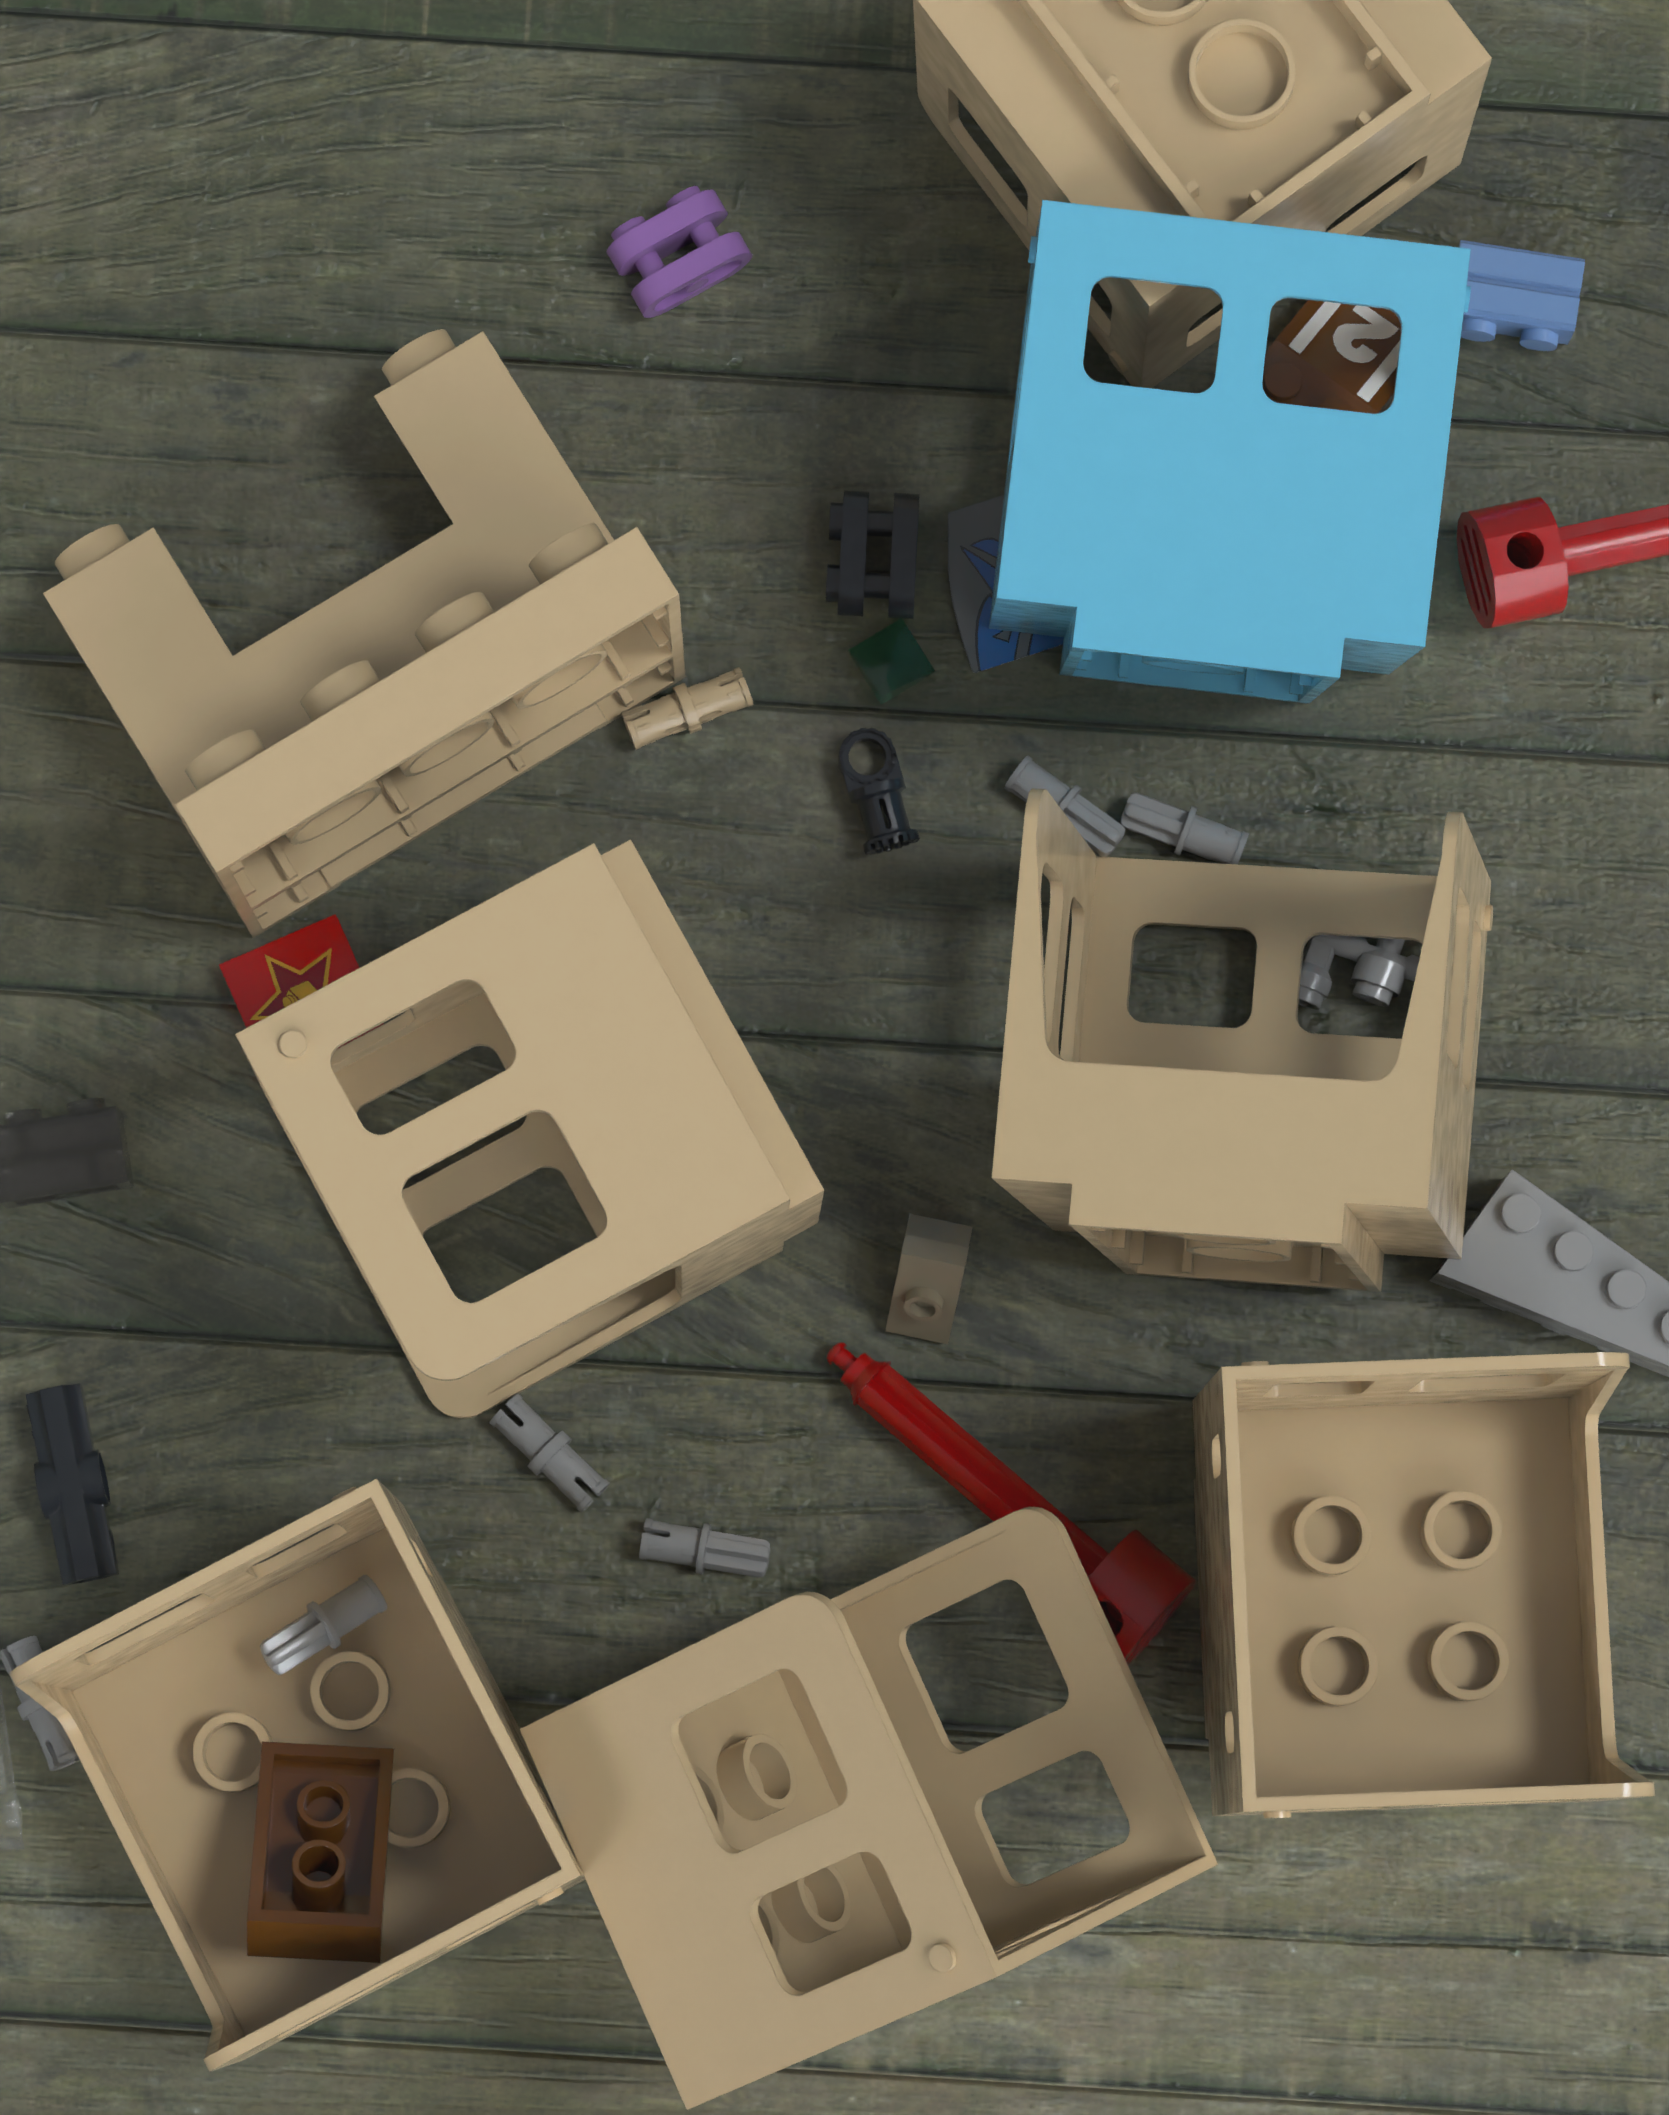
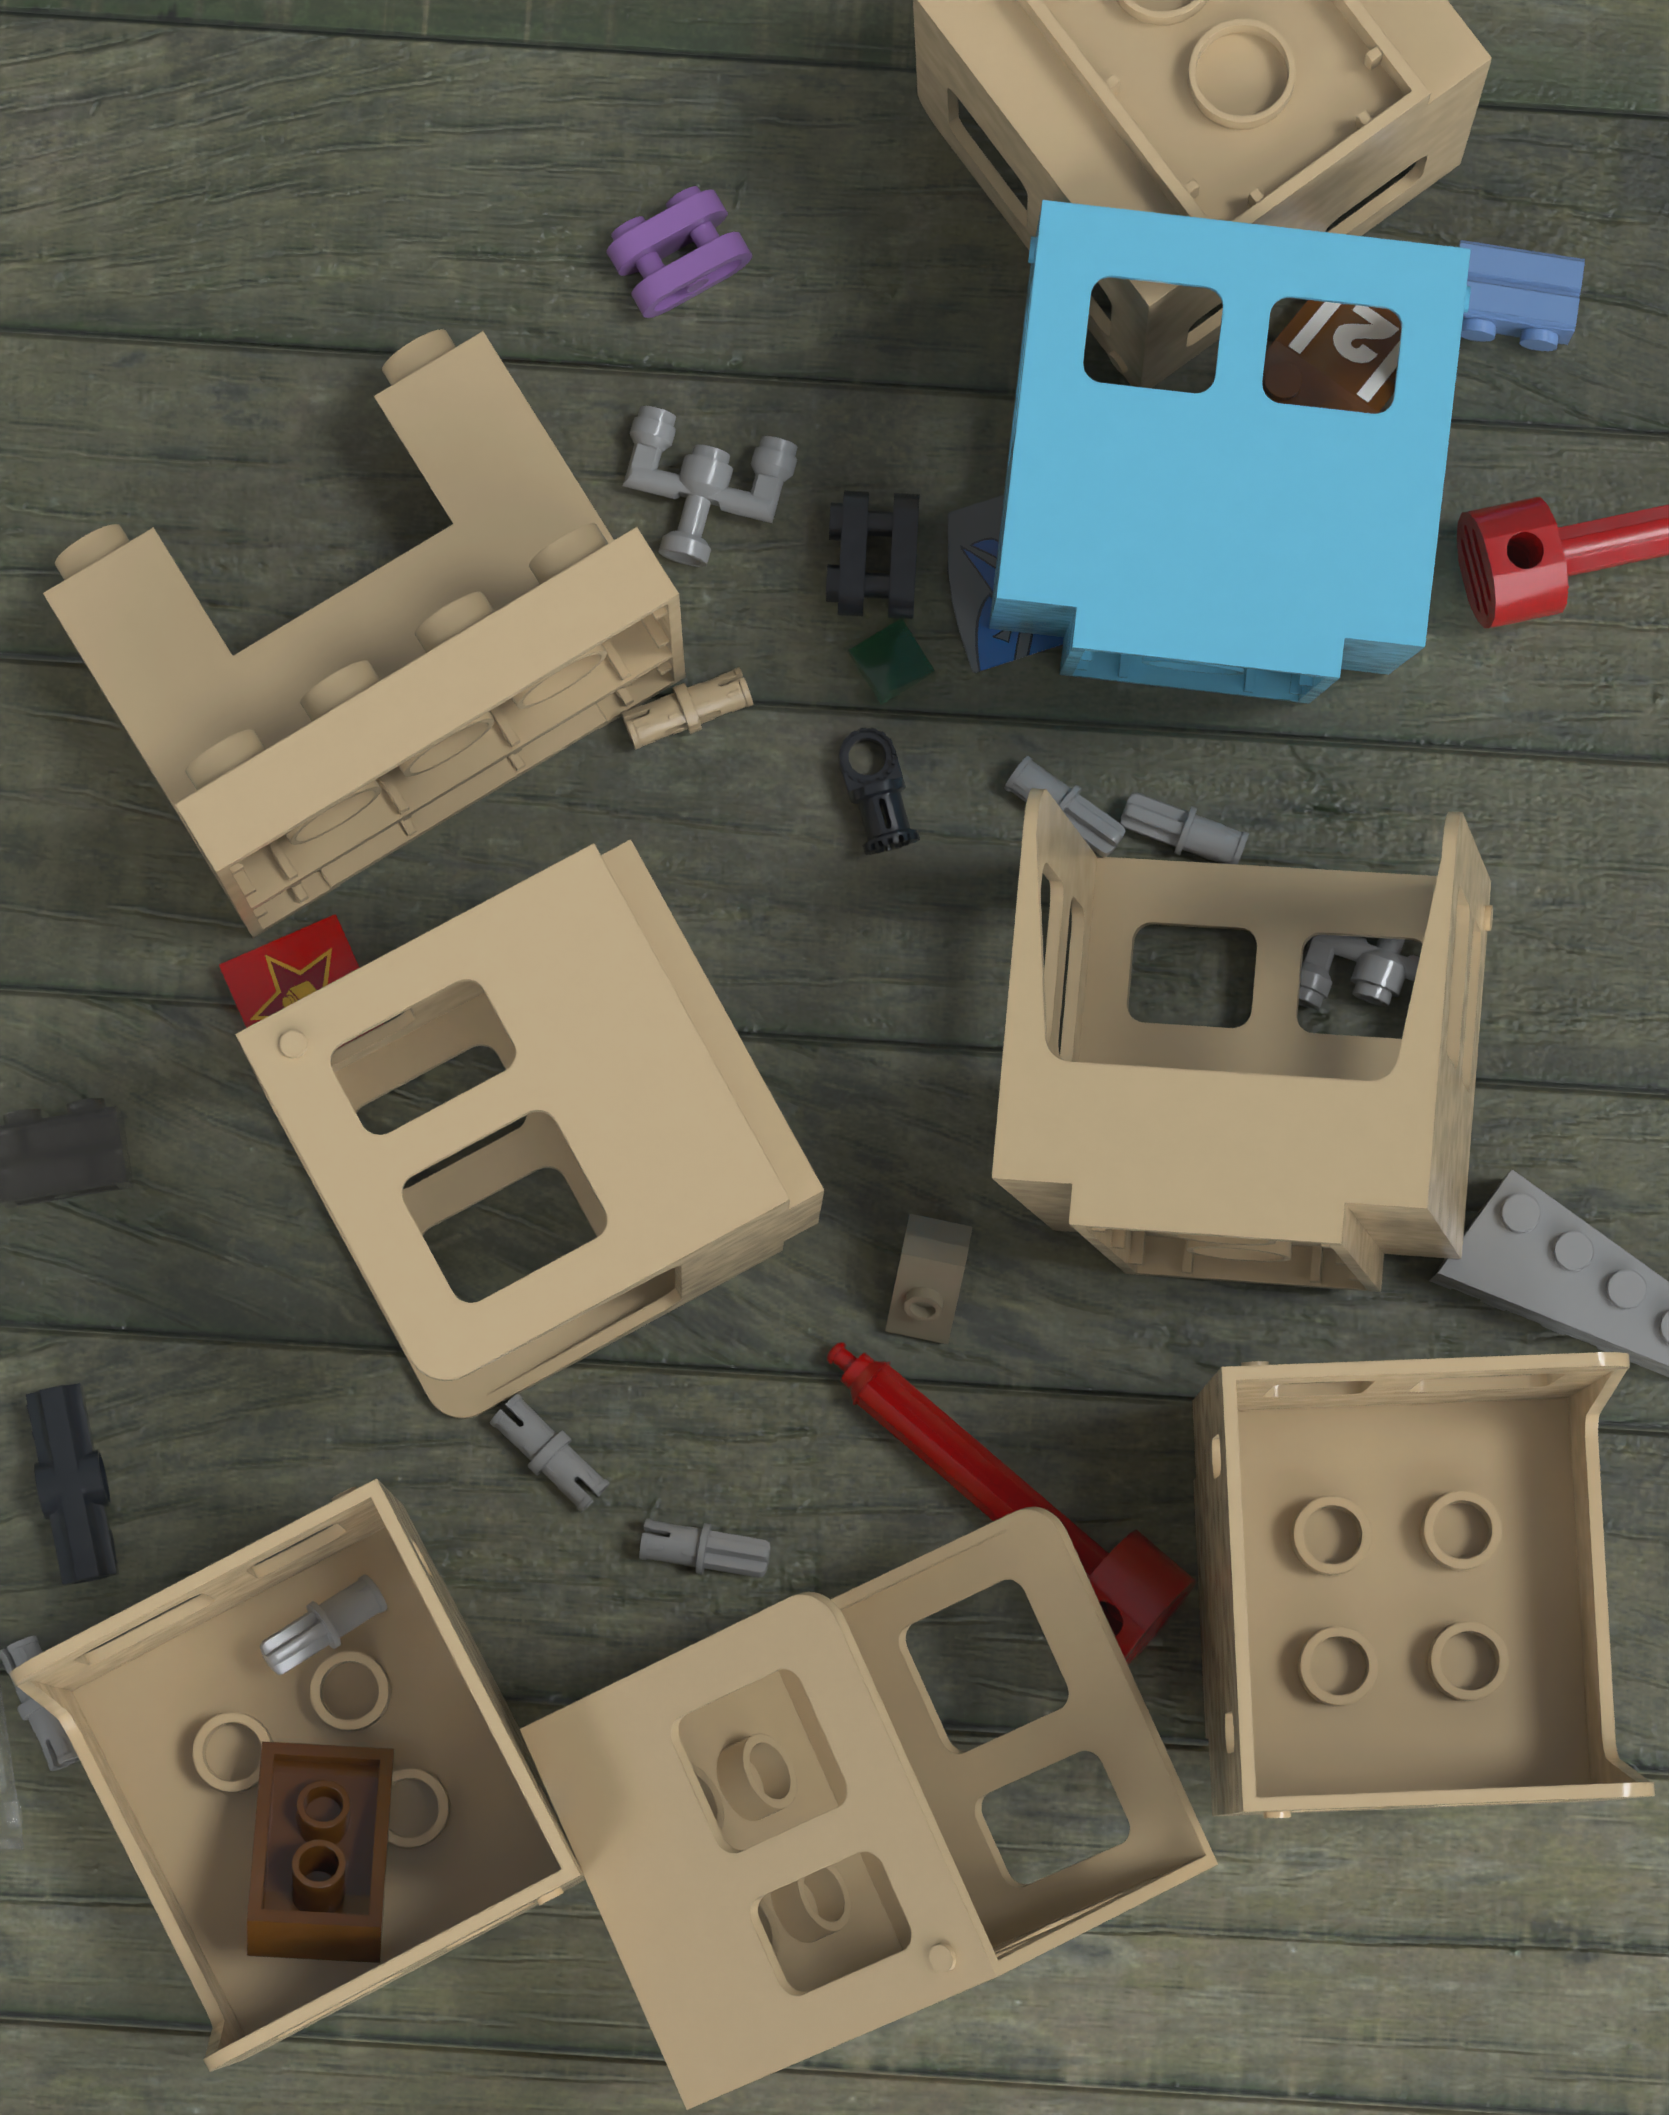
none -> light grey piece [623,406,798,567]

